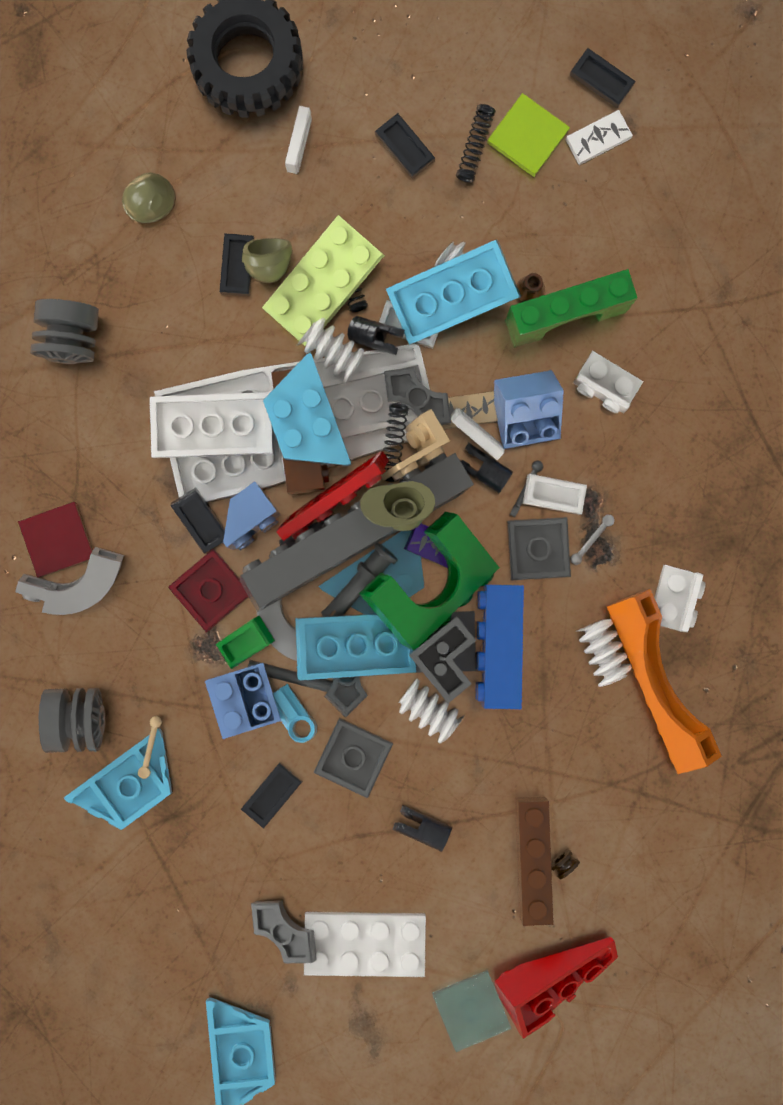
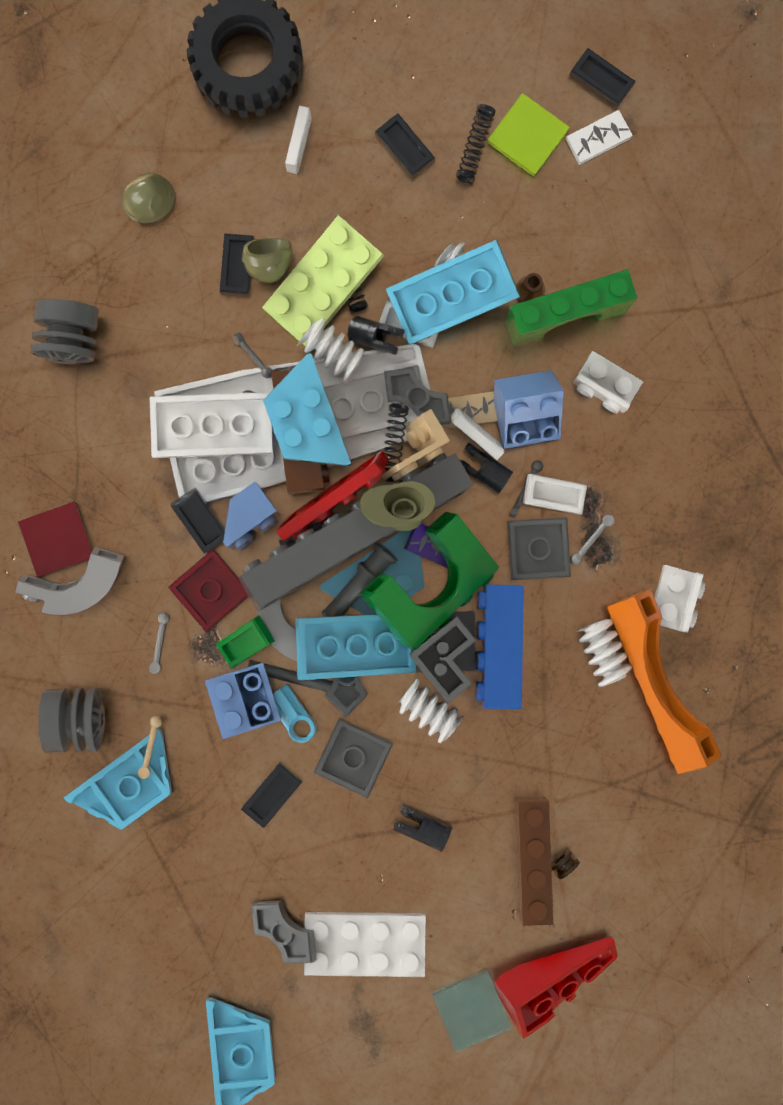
none -> light grey hinge [149,612,169,674]
none -> dark grey hinge [233,332,273,379]

